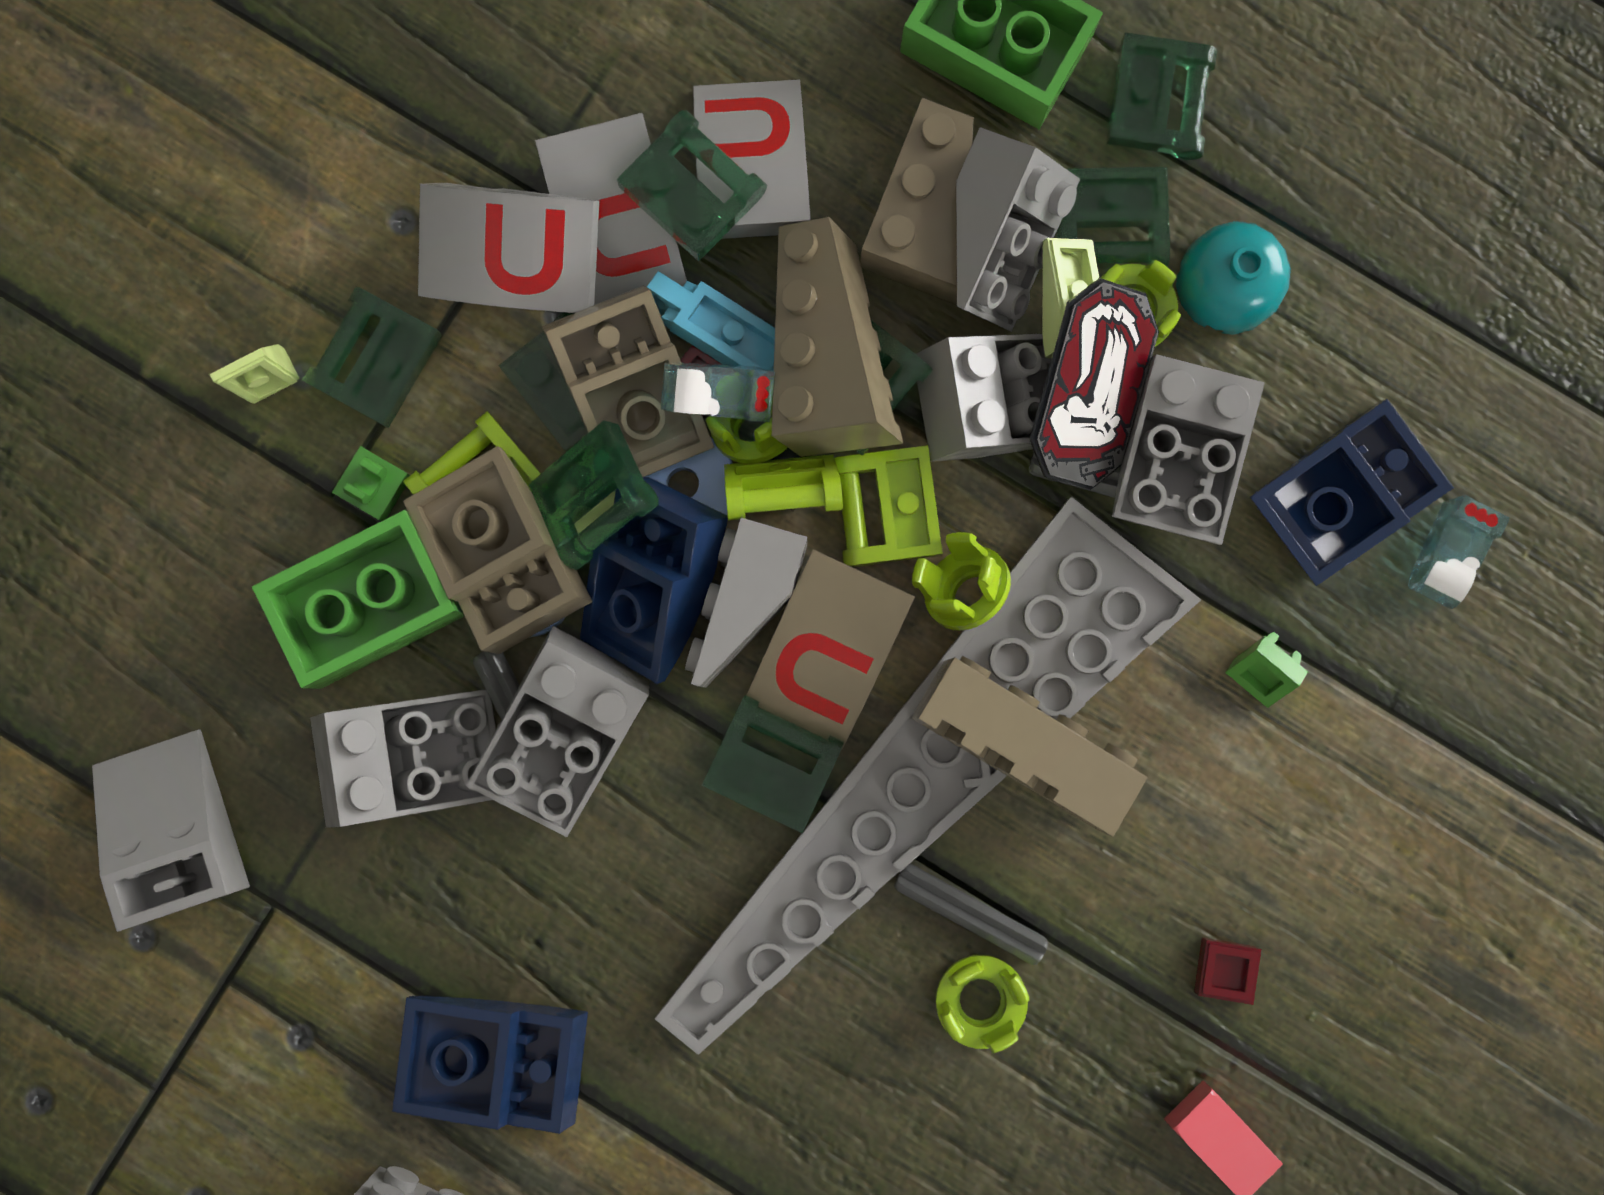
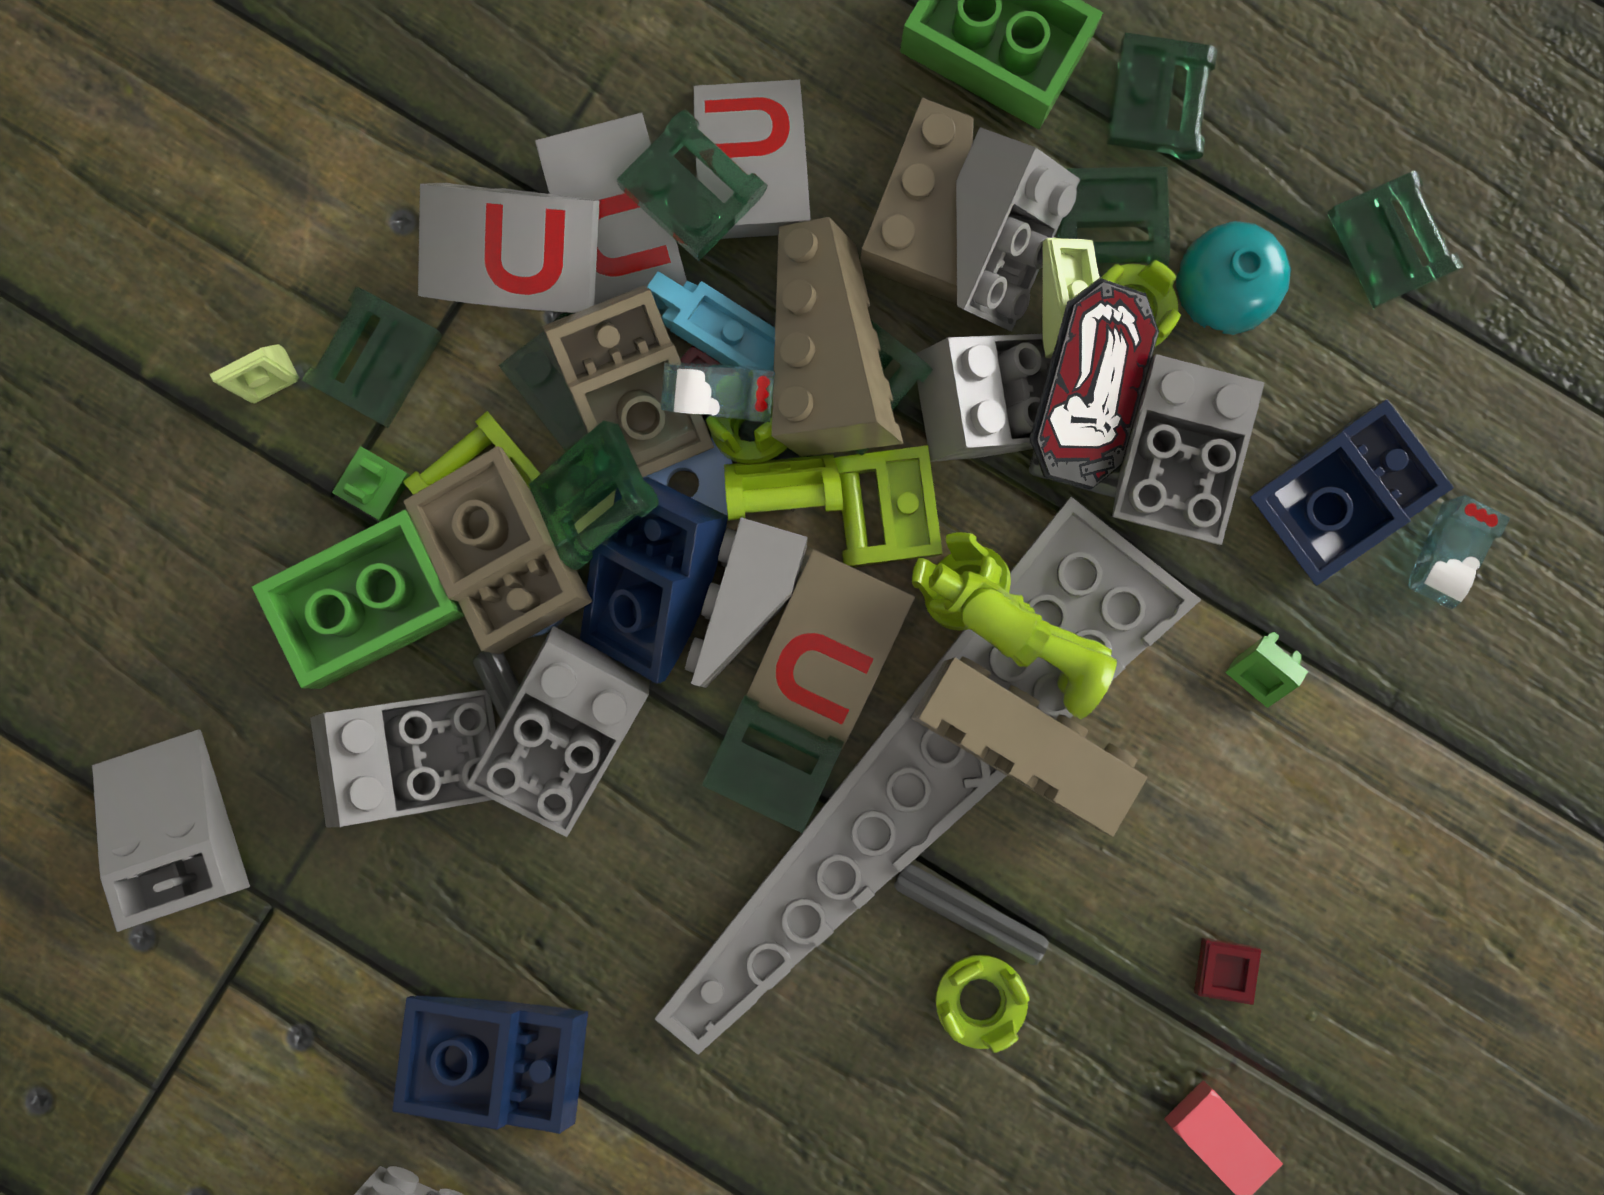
none -> lime piece [929,563,1117,720]
none -> clear green plate [1327,170,1464,309]

